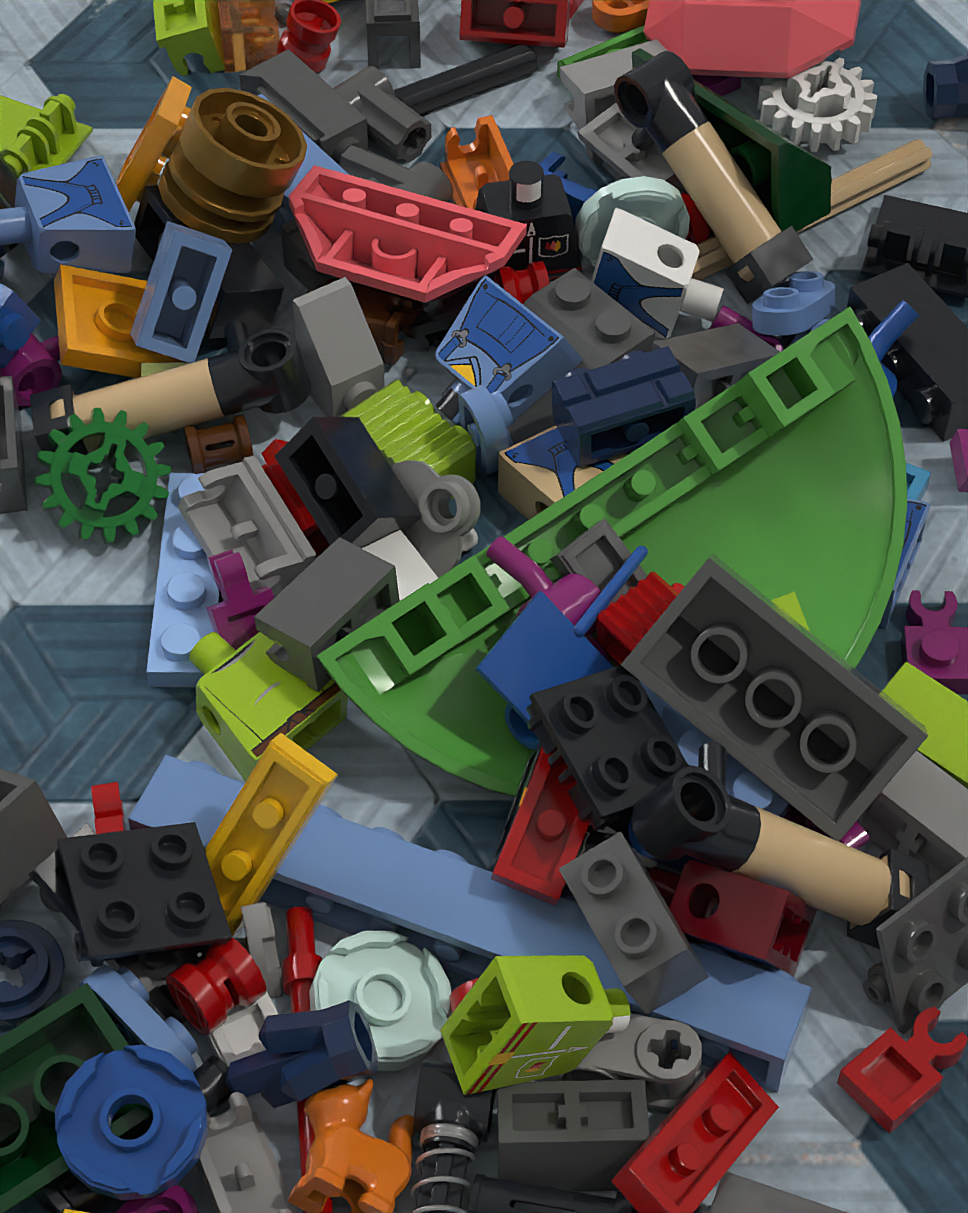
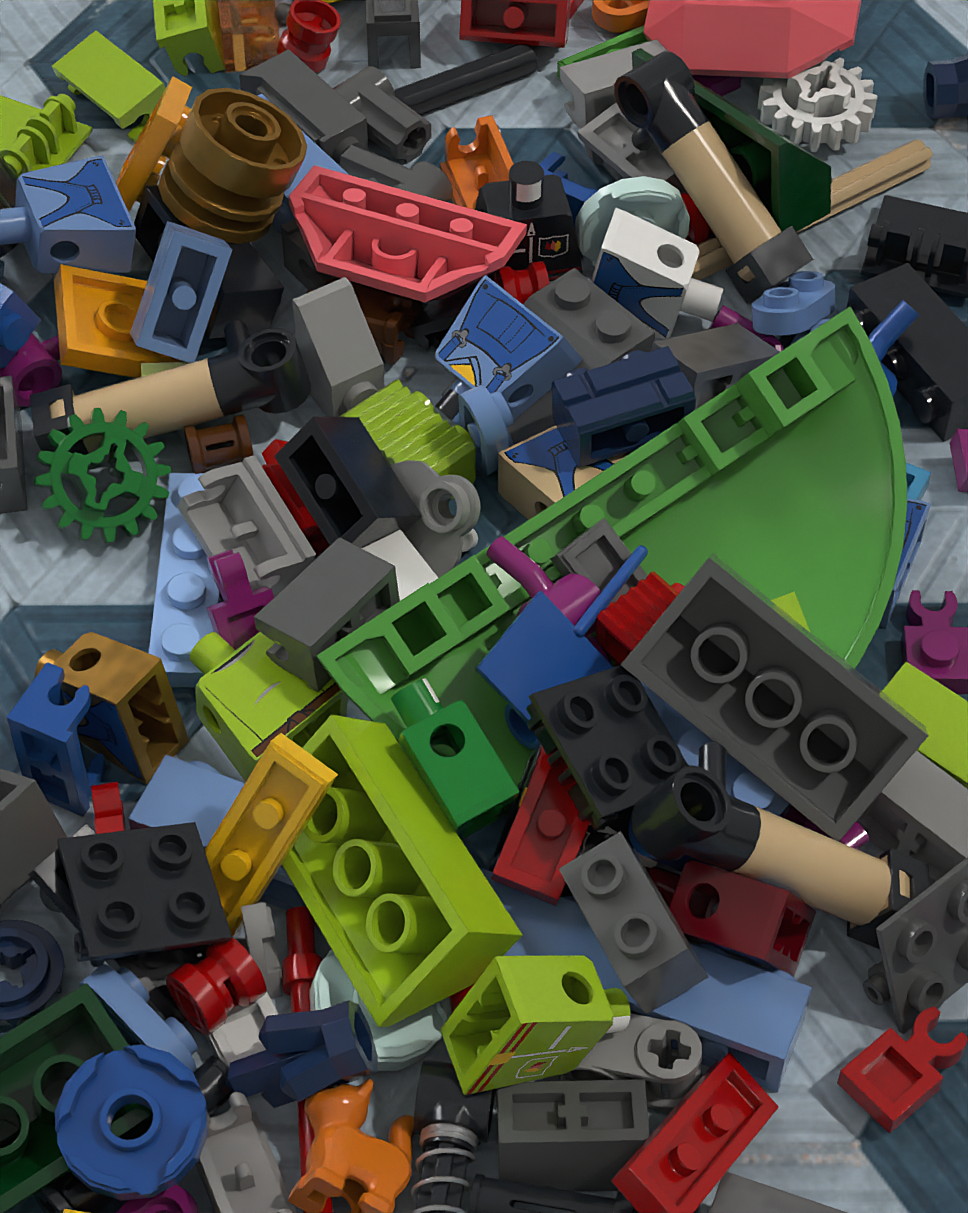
none -> blue hinge [6,662,106,817]
none -> pearl gold torso [35,632,190,785]
none -> lime hinge [52,30,165,142]
none -> lime slope [282,714,523,1027]
none -> green torso [391,678,519,840]

